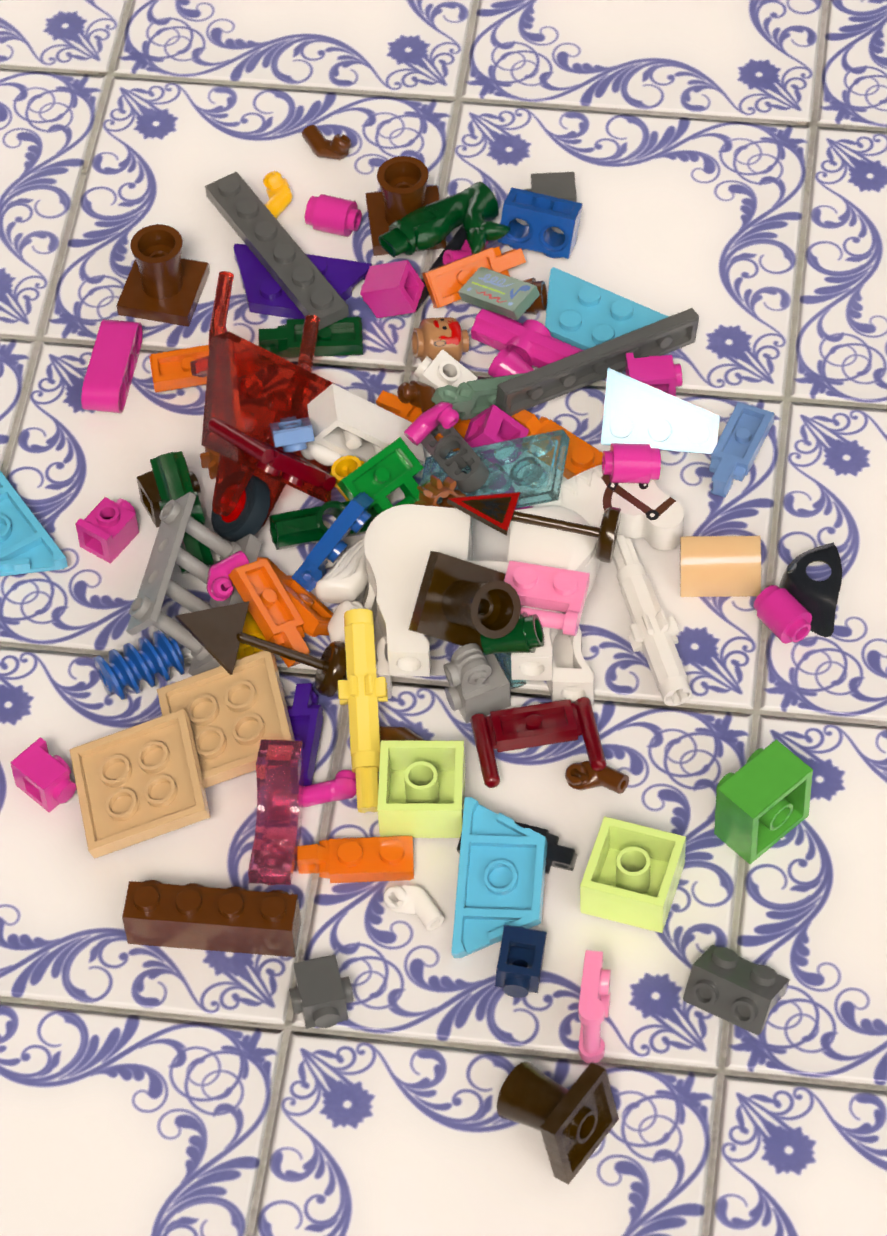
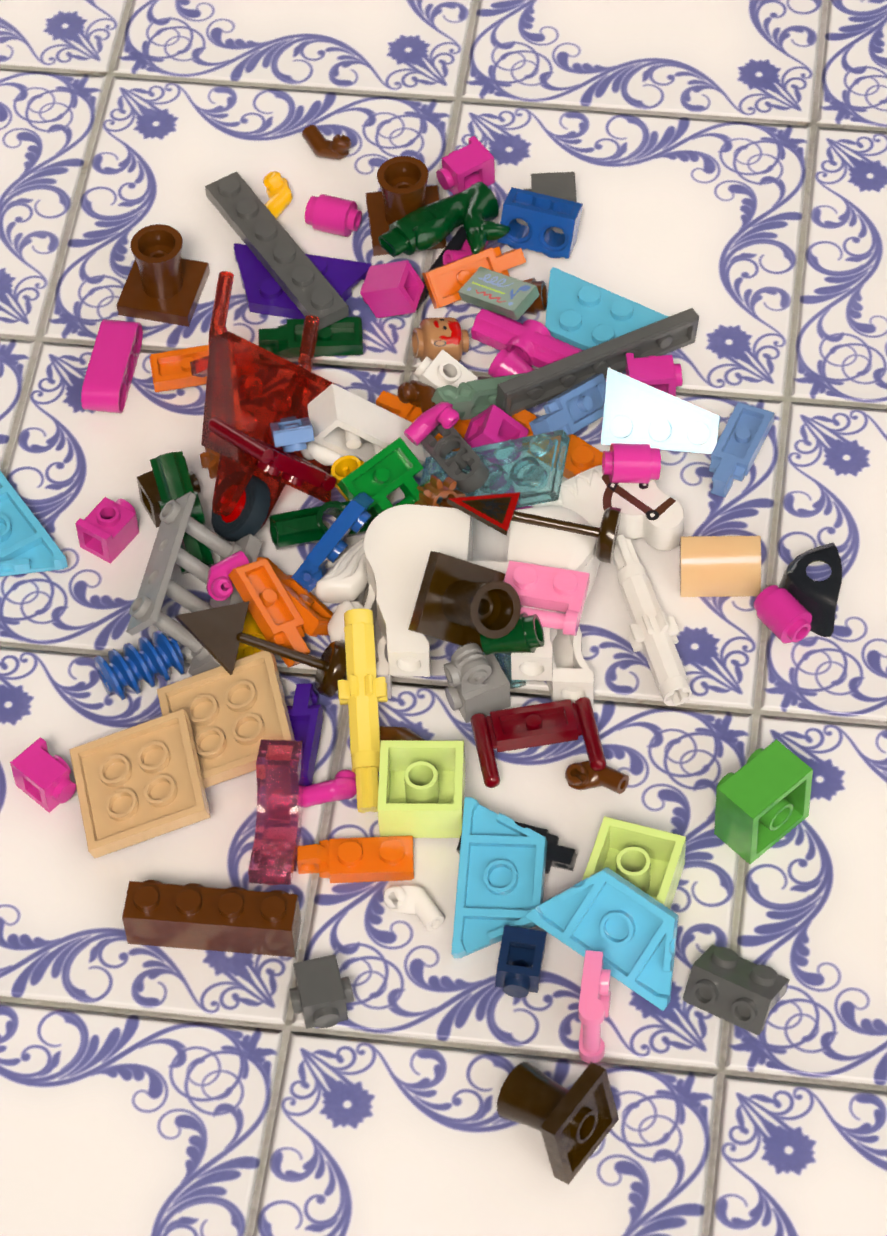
none -> dark pink brick [436,136,495,195]
none -> medium azure wing [526,867,679,1011]
none -> medium blue hinge [529,373,606,438]

